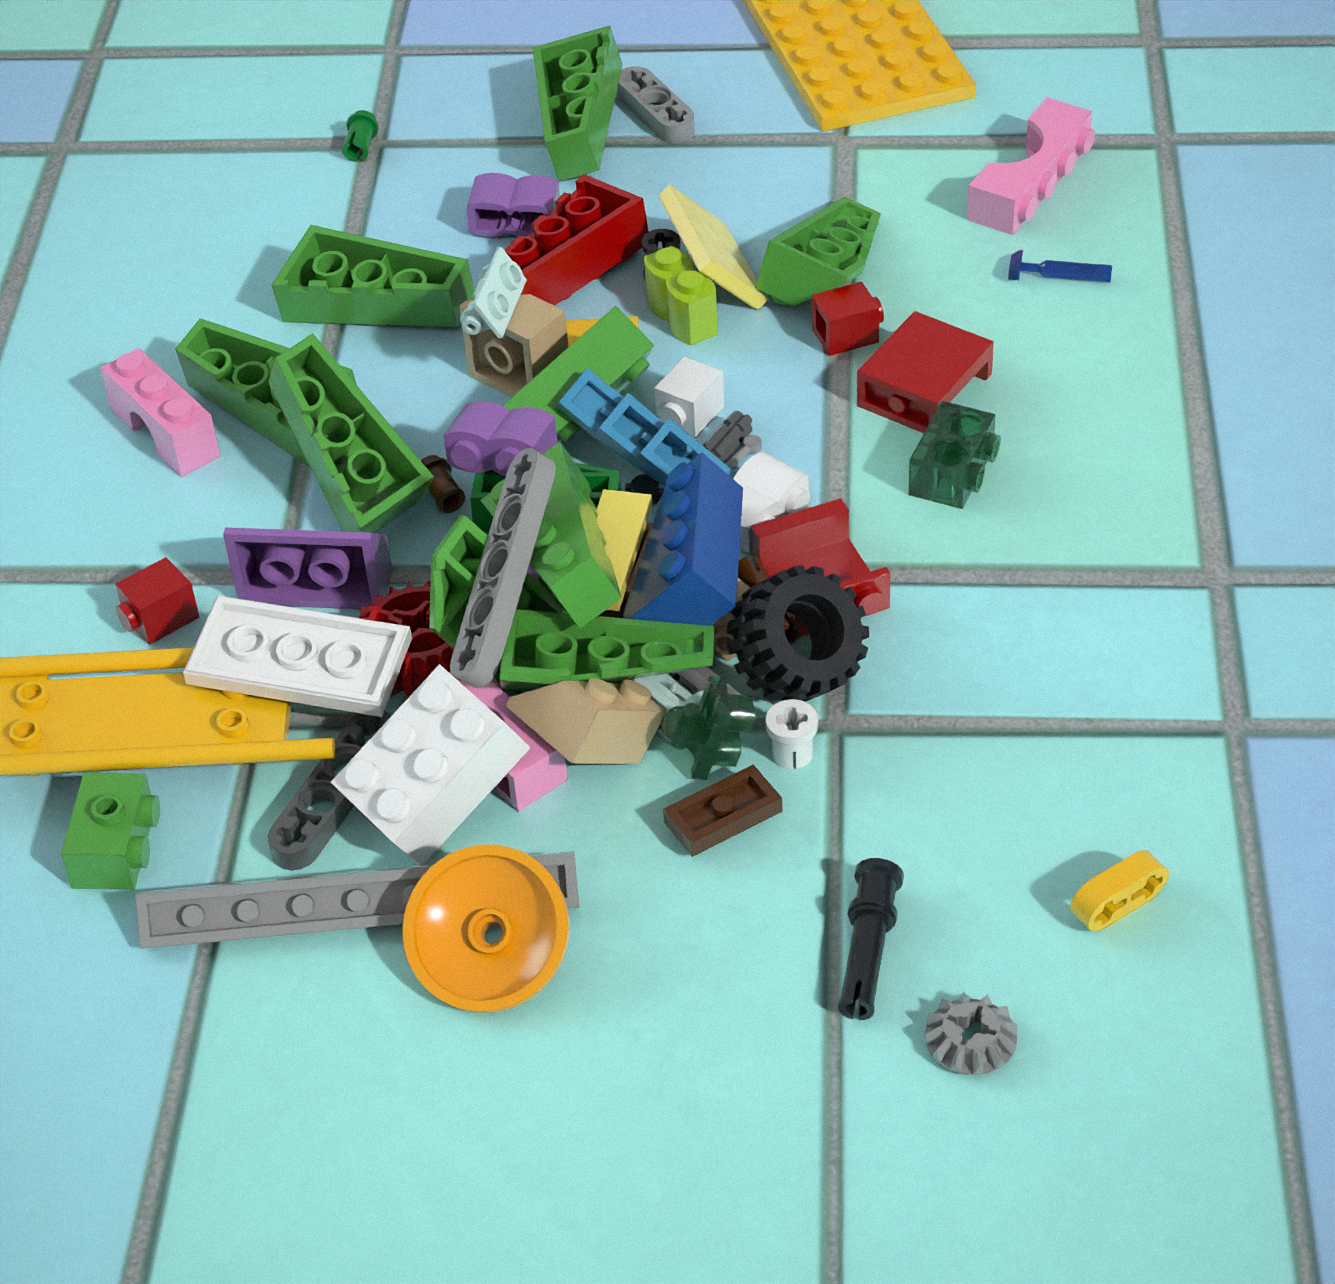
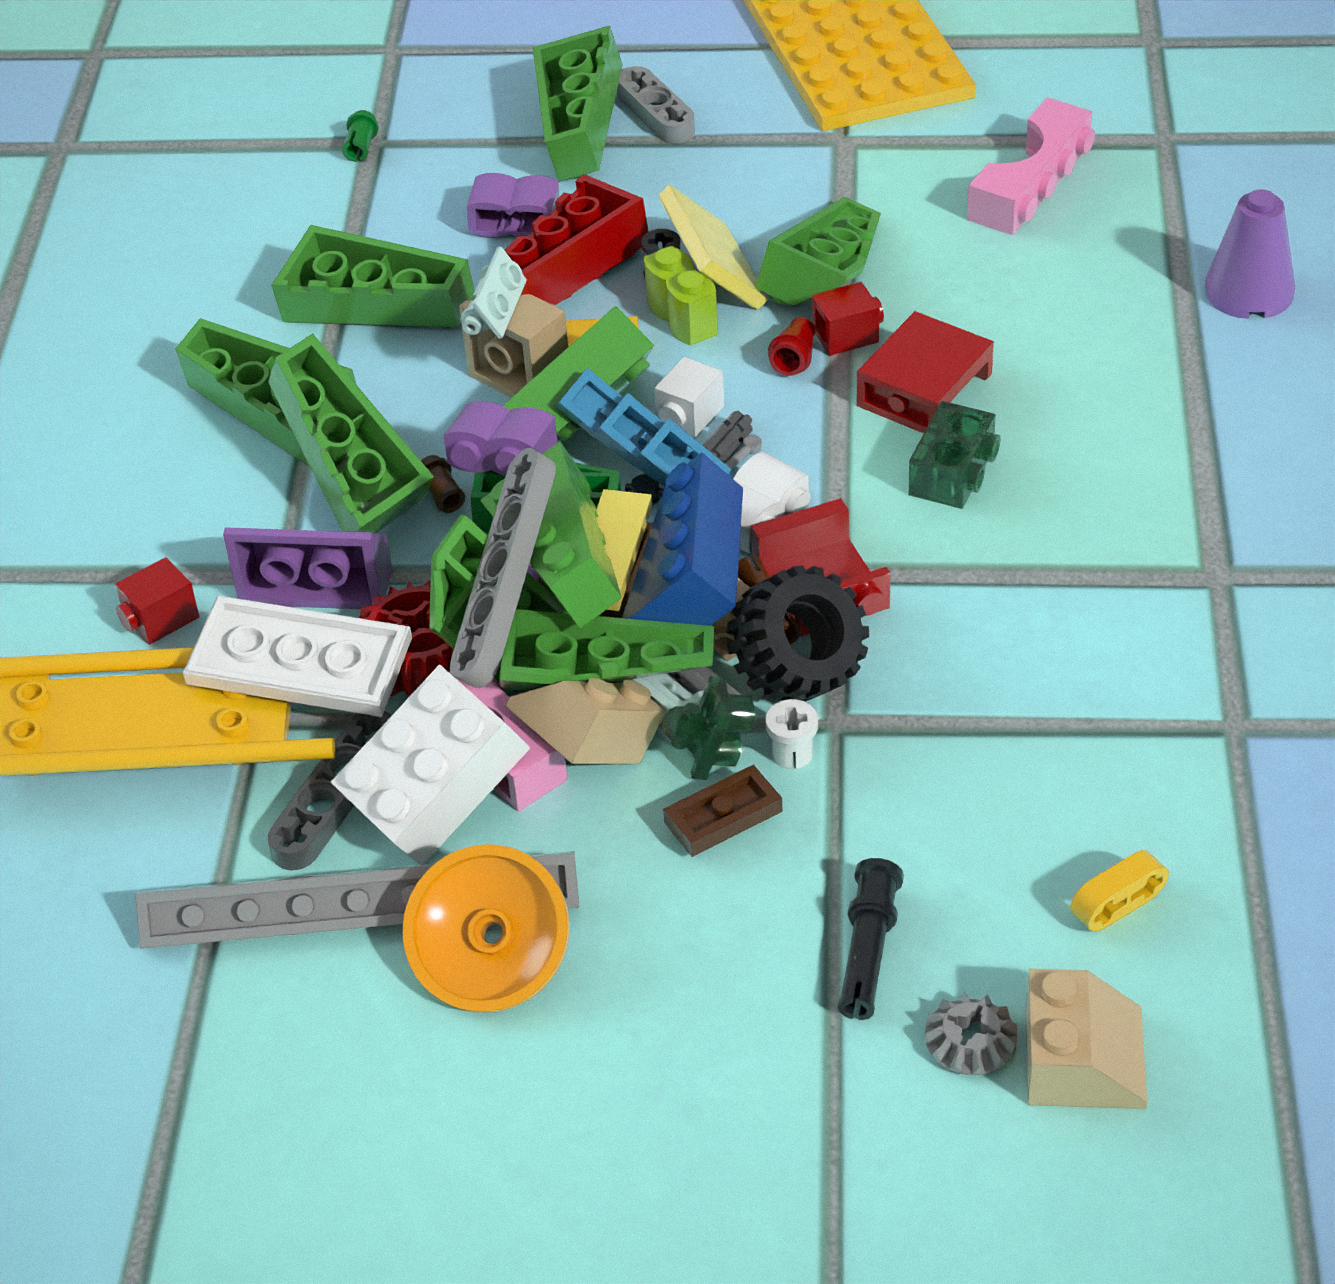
bright green brick [61,773,160,890] -> none
bright pink arch [100,348,221,477] -> none
clear blue piece [1008,250,1112,283] -> none
none -> red cone [768,317,815,376]
none -> tan slope [1026,969,1147,1109]
none -> medium lavender cone [1205,189,1295,319]

